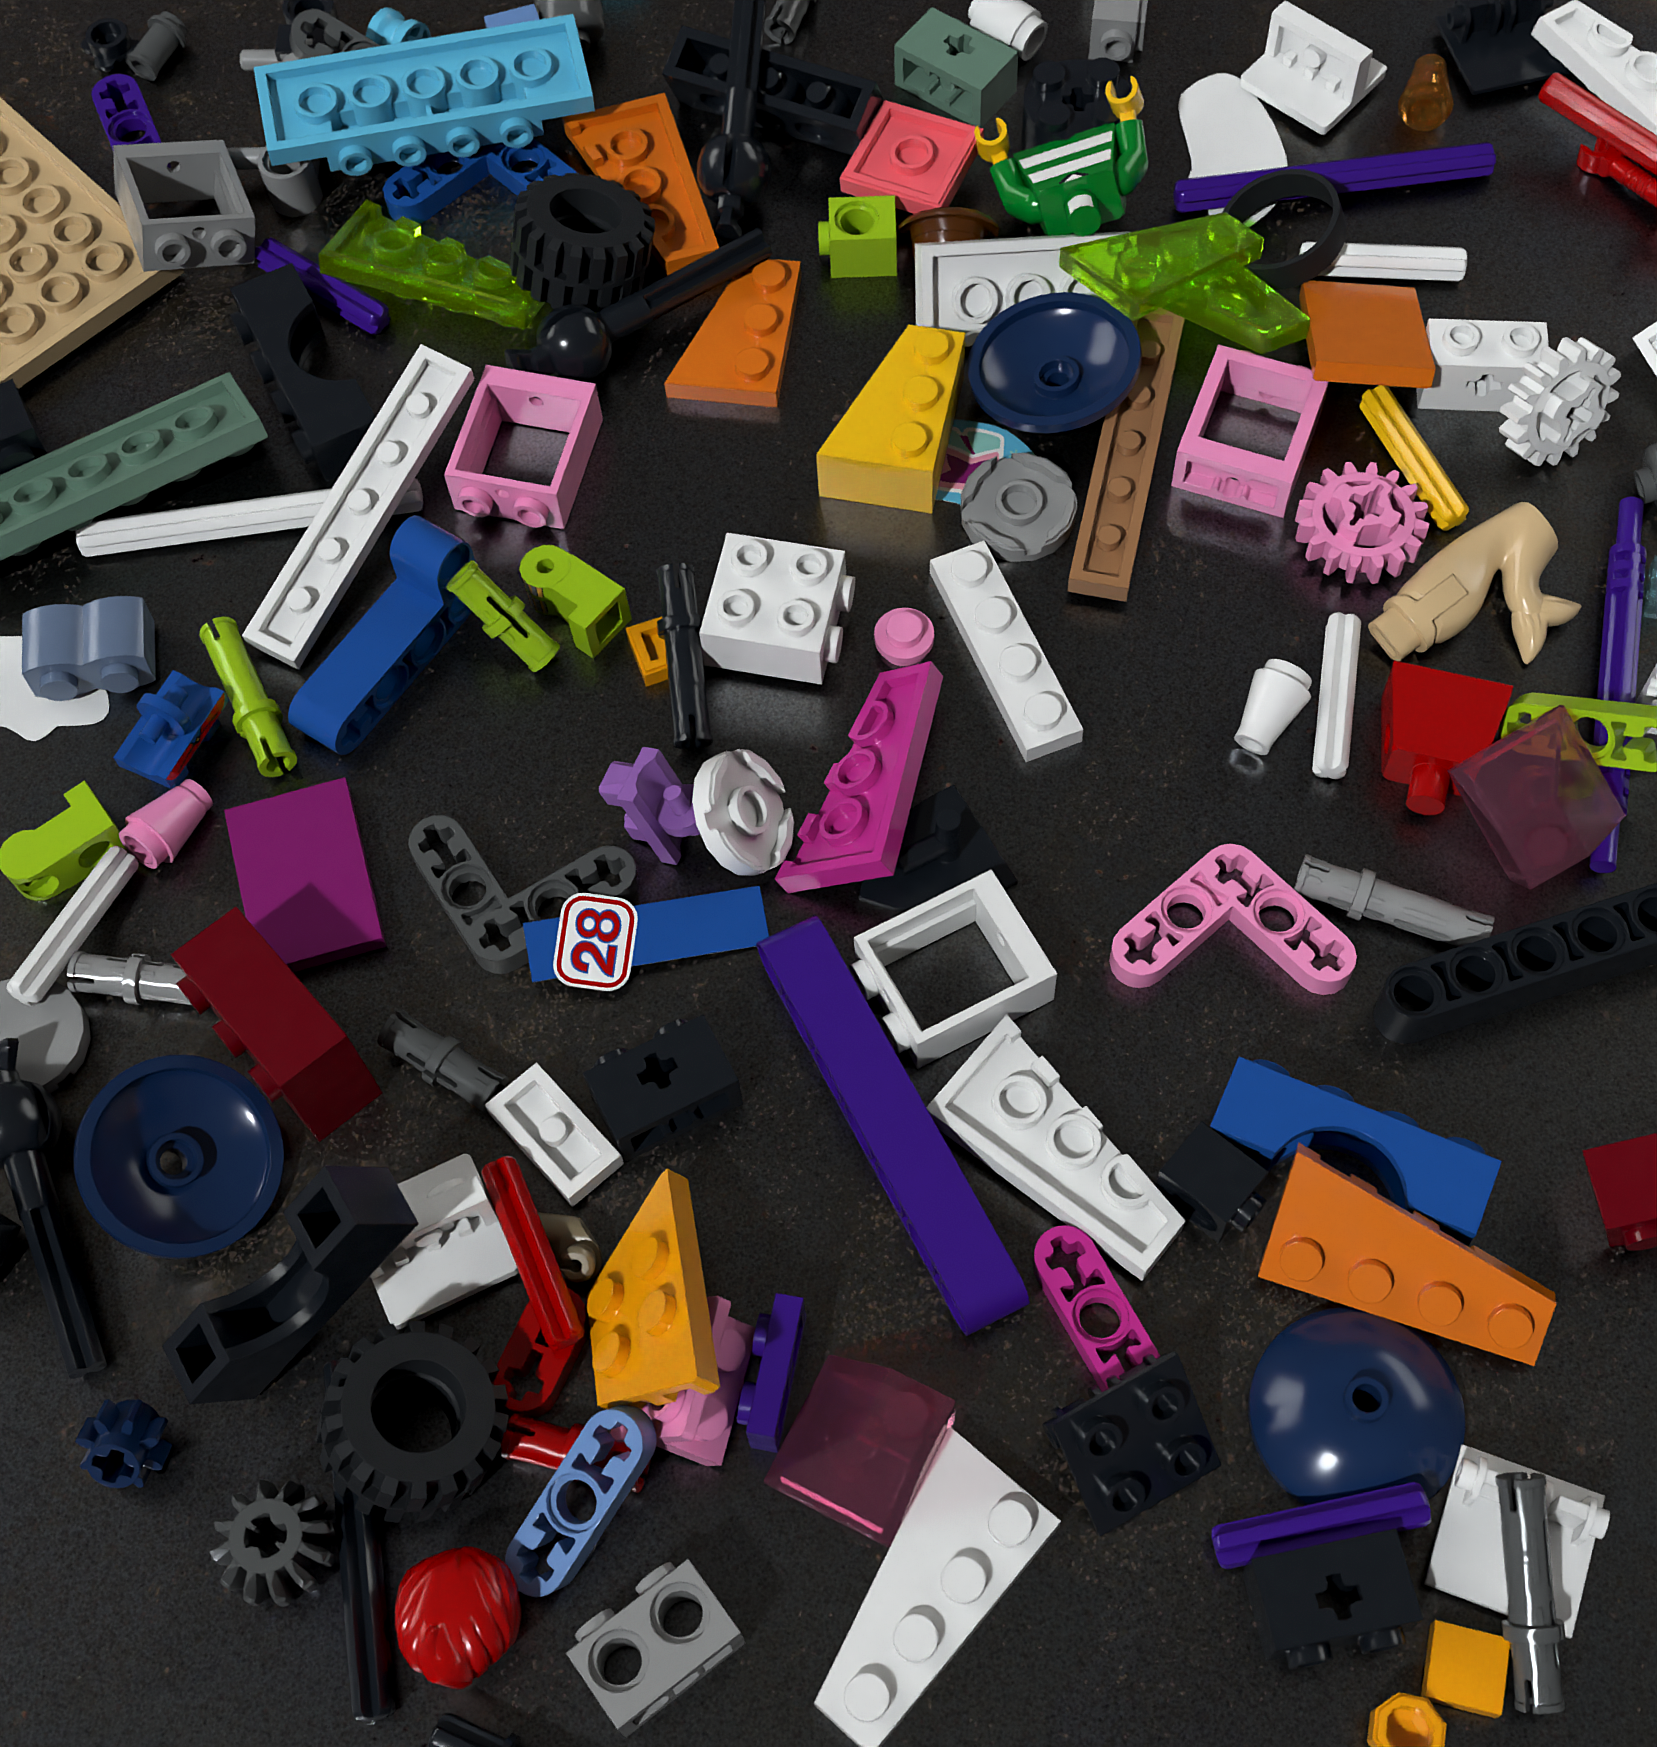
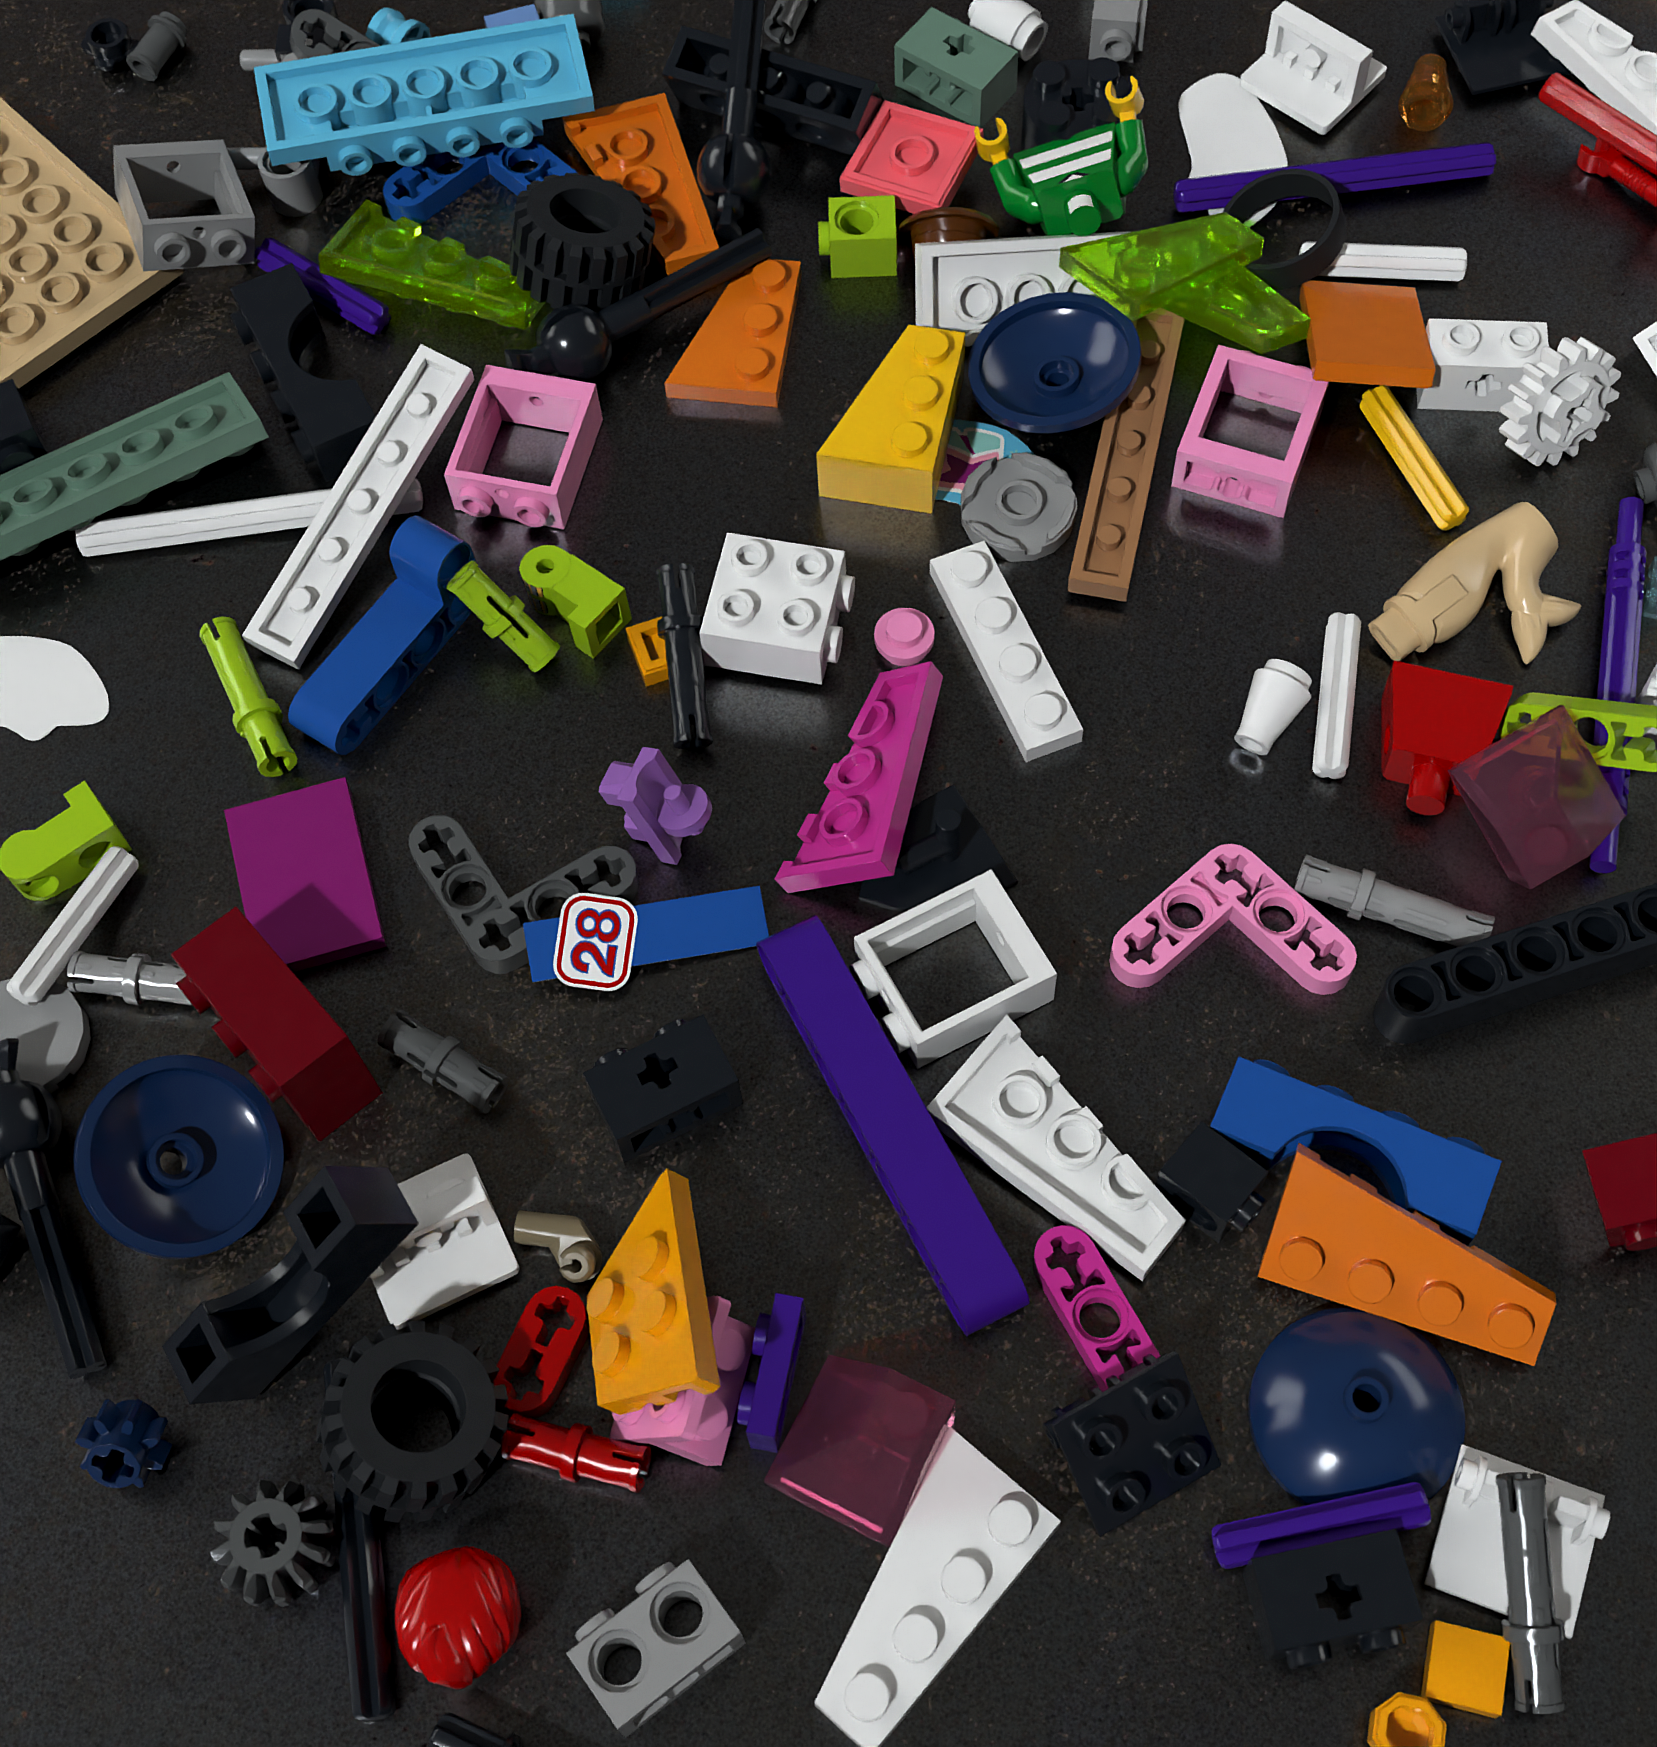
sand blue brick [22,596,156,701] -> none
dark purple beam [91,74,172,168] -> none
blue hips [113,670,229,789] -> none
bright pink cone [119,779,213,869] -> none
red axle [481,1156,584,1350] -> none
white plate [485,1062,624,1207] -> none
medium blue beam [505,1405,657,1597] -> none
white tile [692,749,794,876] -> none
bright pink gear [1295,462,1429,584] -> none

